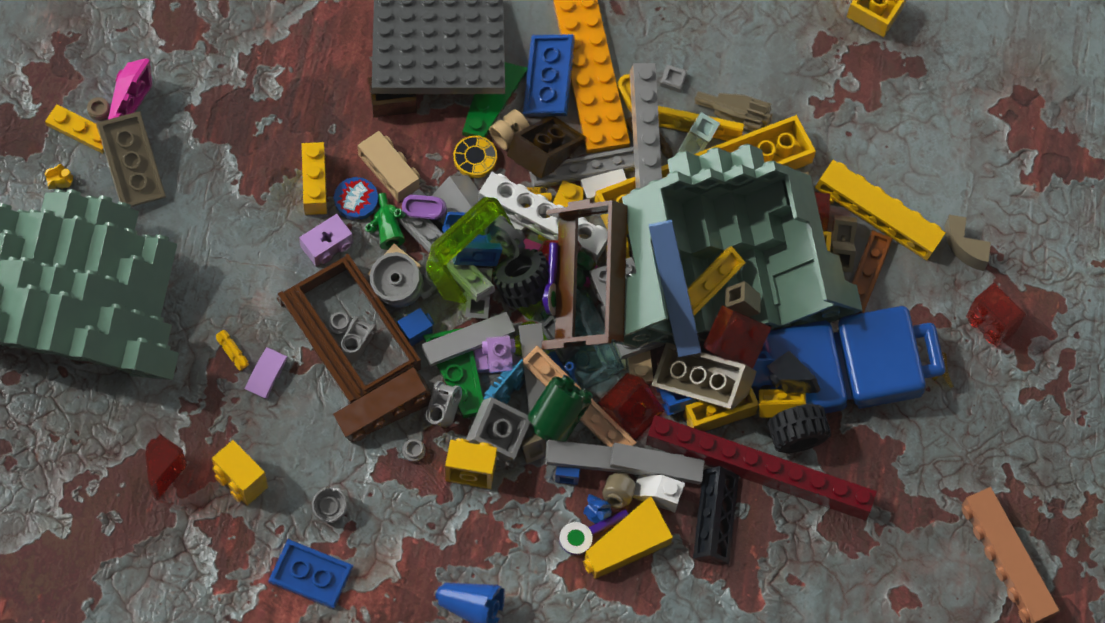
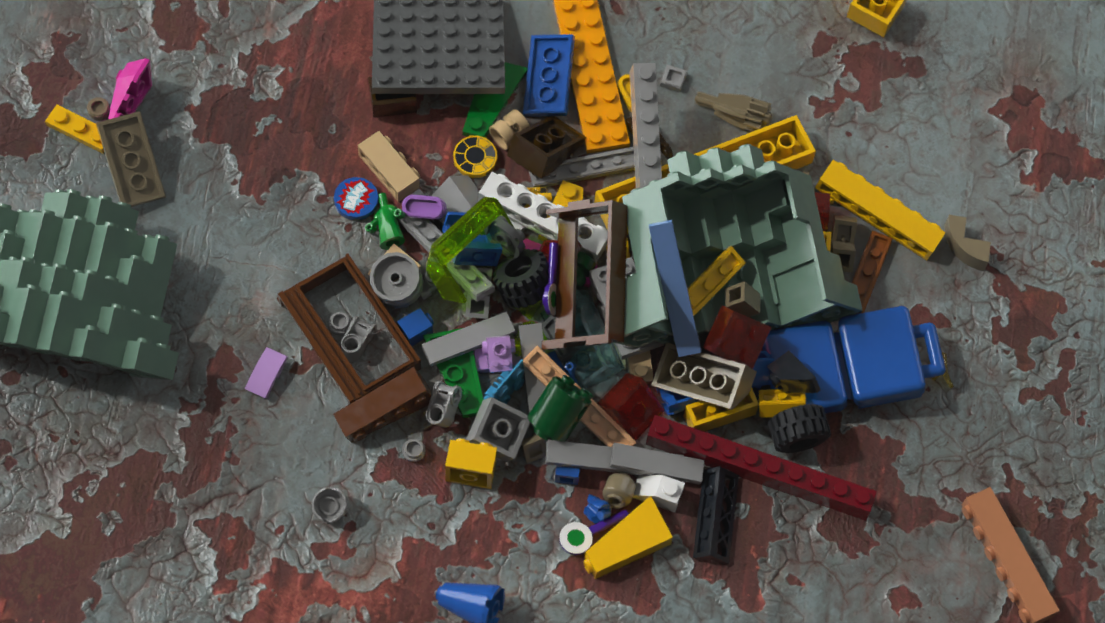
yellow arm [45,164,73,189] -> none
clear red slope [145,434,187,501] -> none
yellow brick [212,440,268,506] -> none
yellow axle [216,330,249,371] -> none
blue tile [268,539,353,610] -> none
lavender brick [299,214,353,266] -> none
yellow brick [301,142,327,215] -> none
white tile [580,168,627,200] -> none
yellow tile [658,106,744,141] -> none
light aqua slope [677,112,720,154] -> none
clear red brick [966,283,1026,348] -> none

